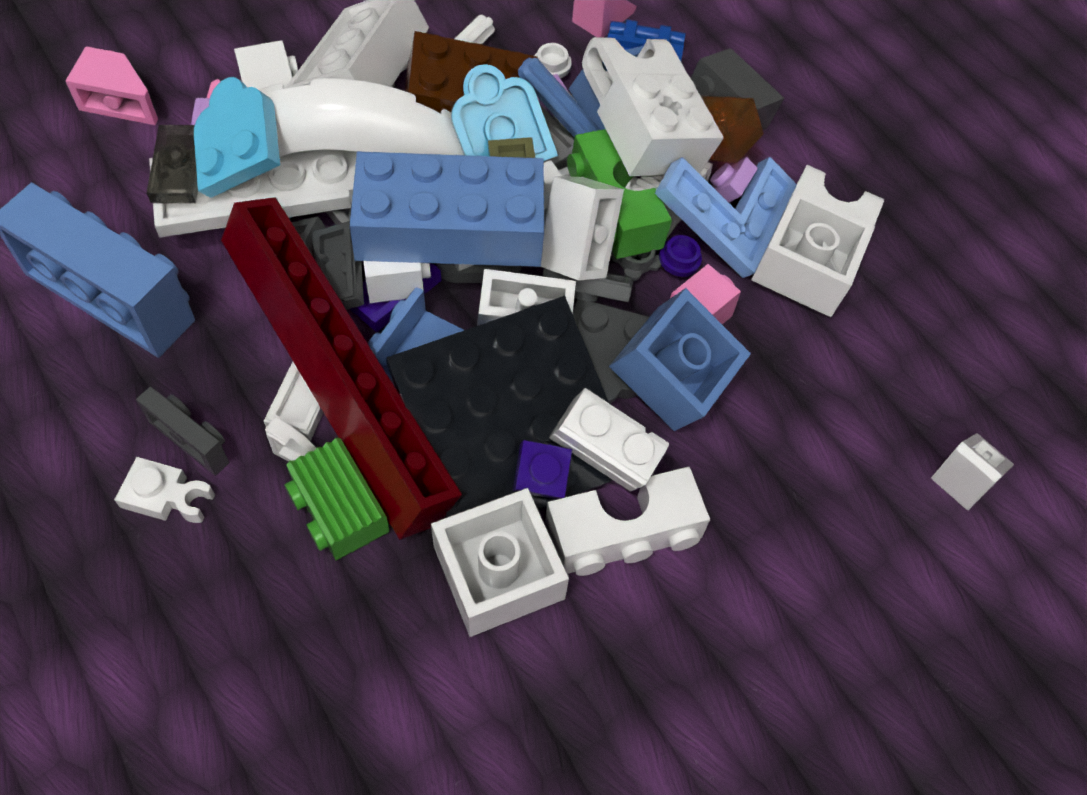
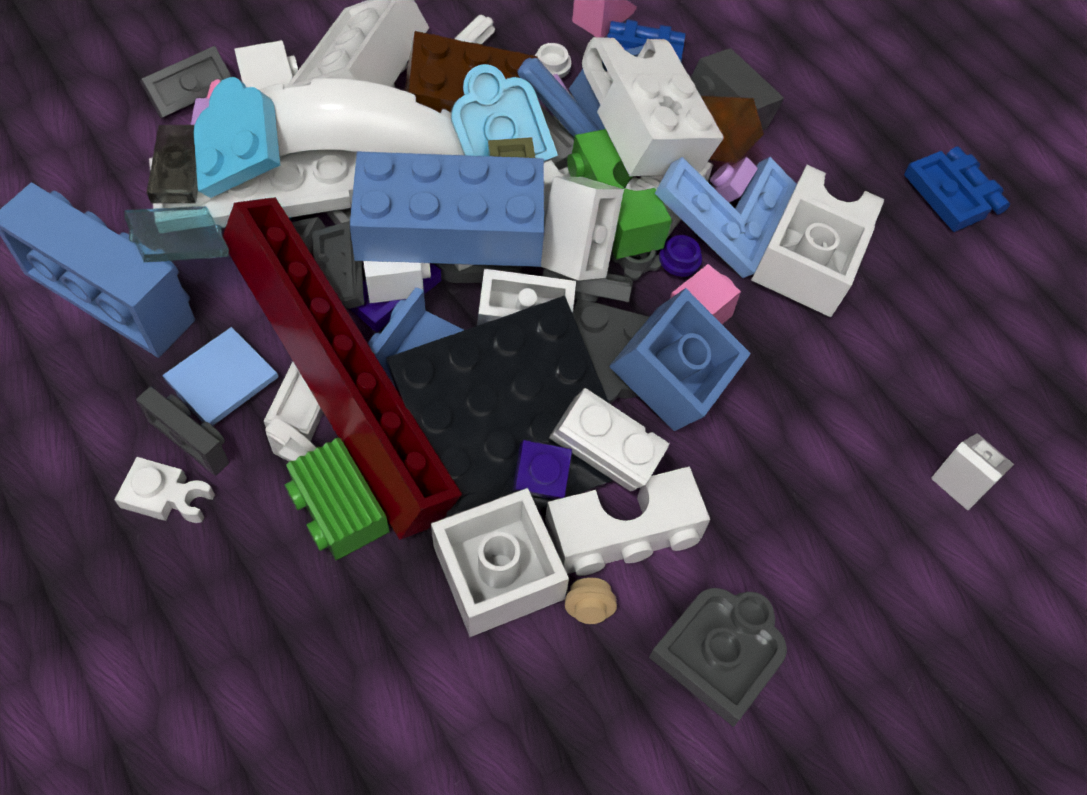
bright pink slope [65,46,158,125] -> none
none -> clear light blue piece [124,206,229,263]
none -> dark grey plate [139,46,231,118]
none -> light blue piece [162,327,278,426]
none -> tan plate [565,578,617,624]
none -> dark grey plate [649,588,787,727]
none -> blue plate [904,146,1010,232]

